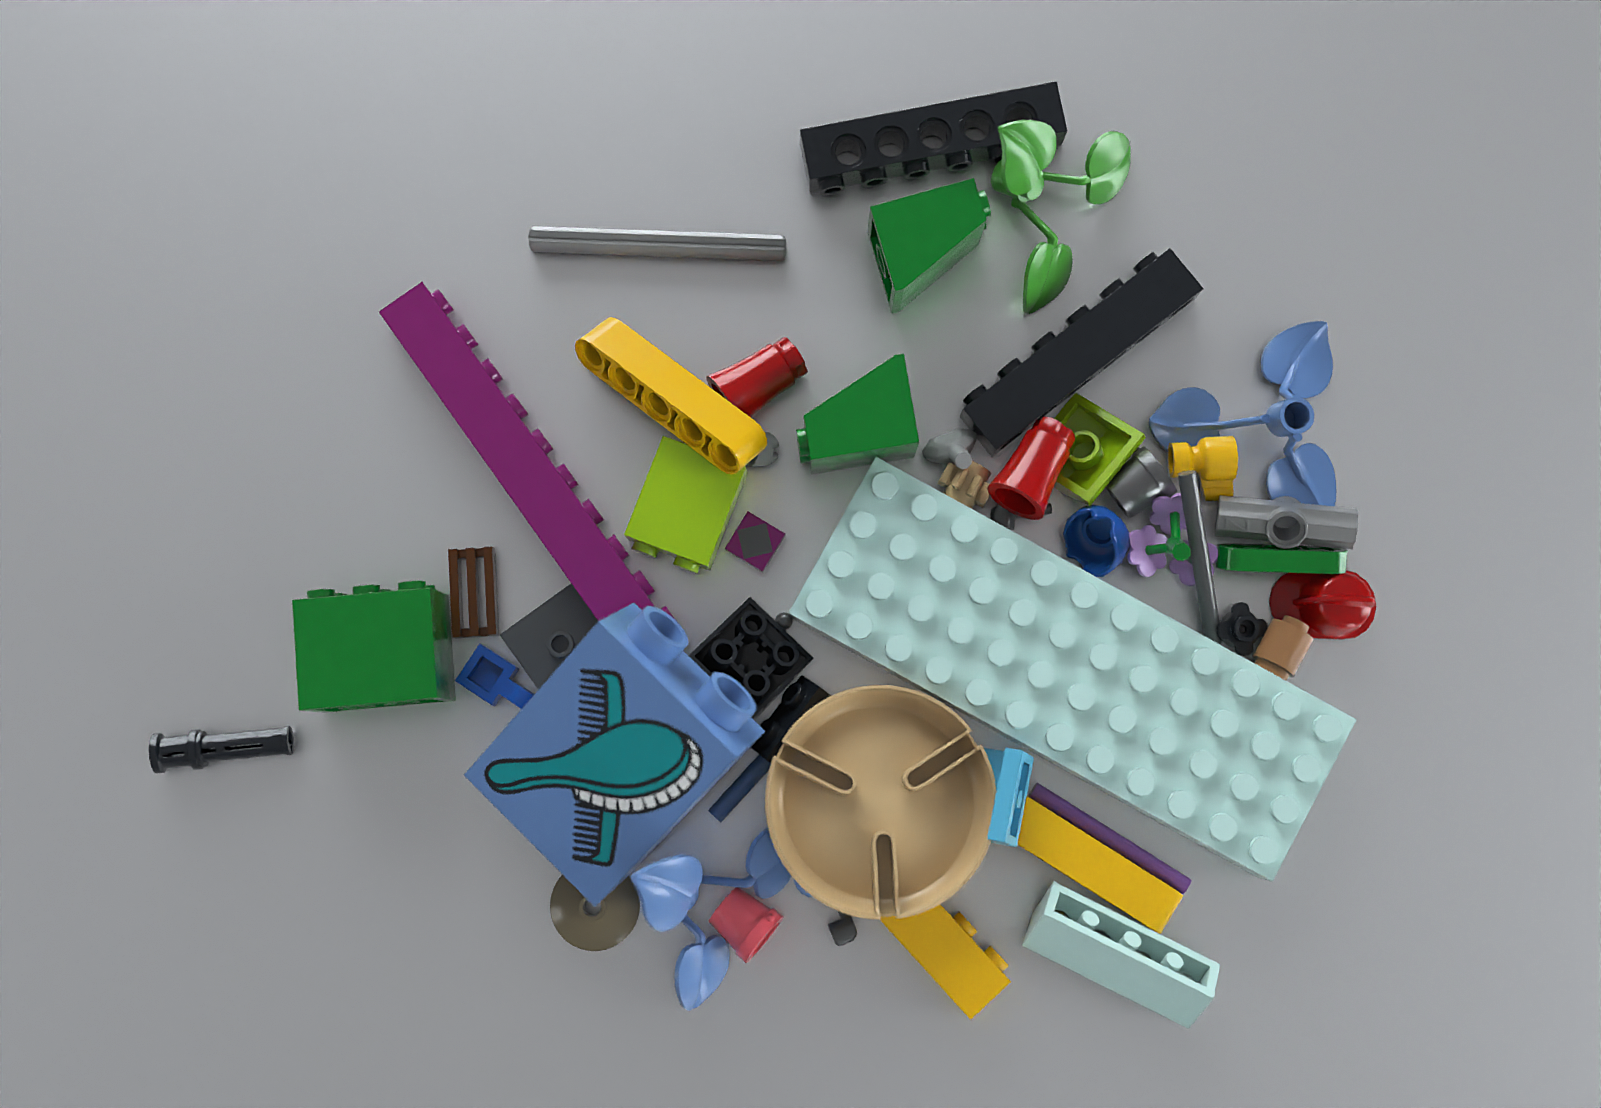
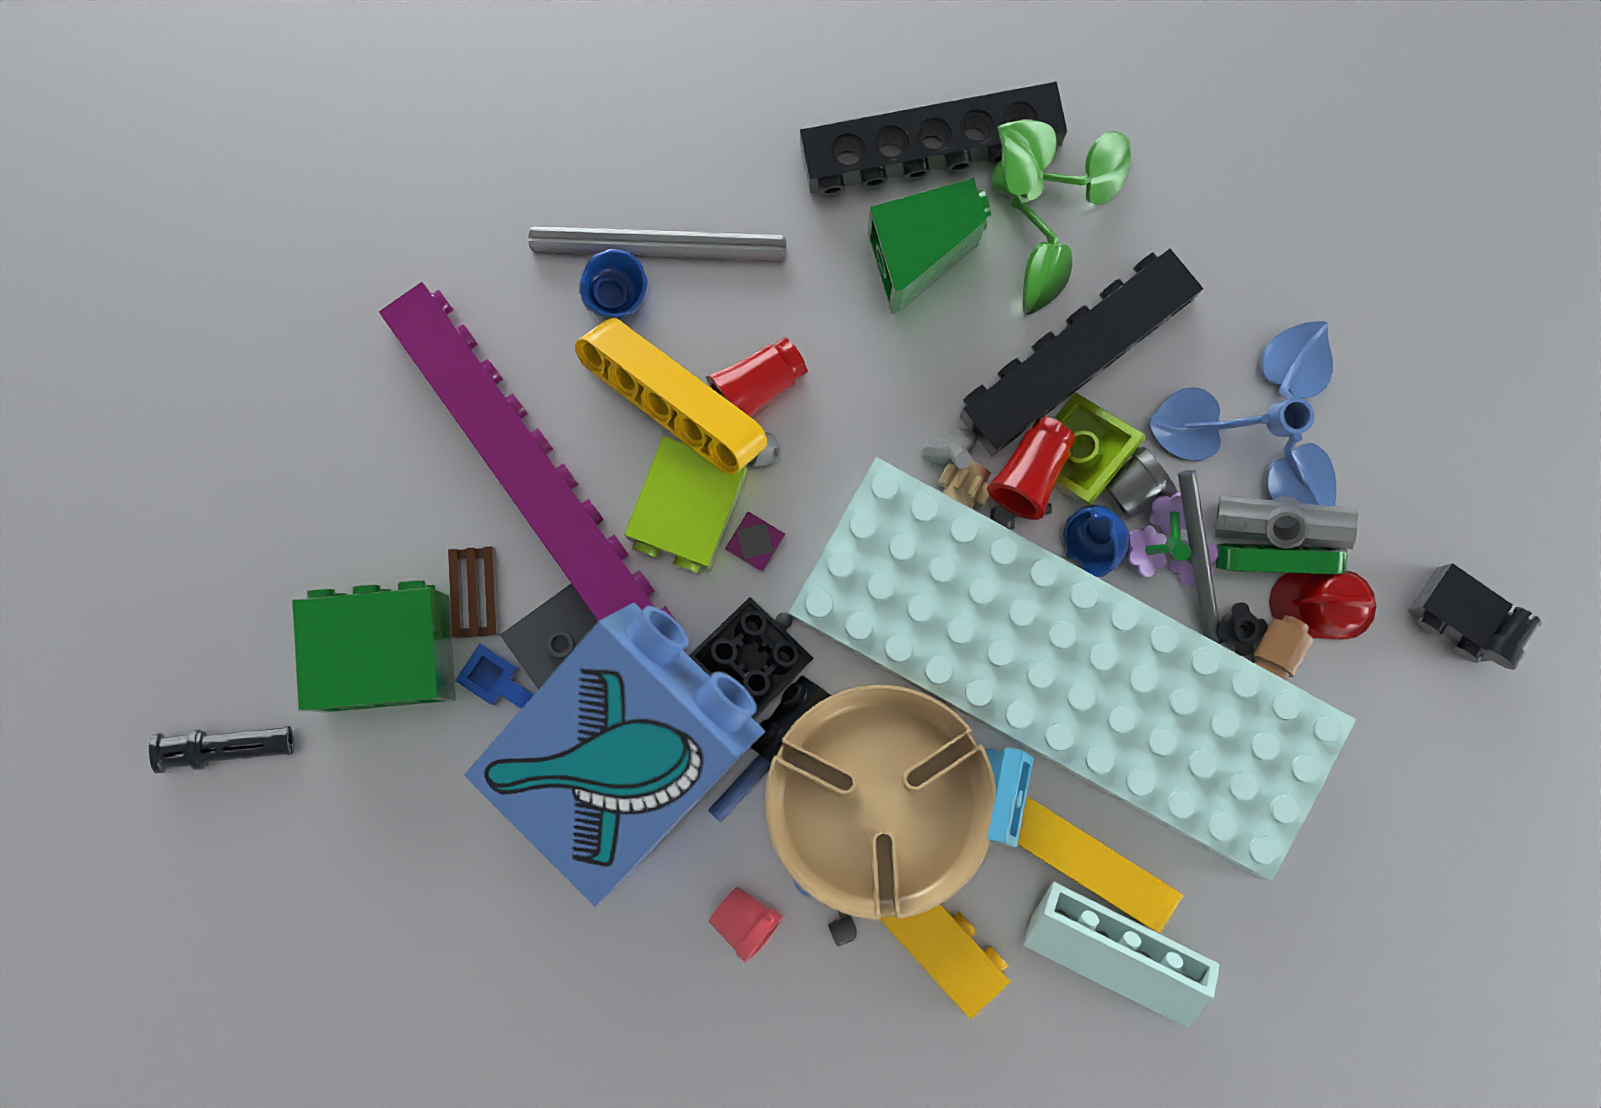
dark tan dish [550,874,640,951] -> none
medium blue plant [631,827,791,1011] -> none
green slope [796,354,919,474] -> none
medium lavender bar [1028,782,1192,895] -> none
yellow piece [1167,436,1238,501] -> none
none -> blue hair [579,249,648,320]
none -> black hinge [1408,563,1542,670]

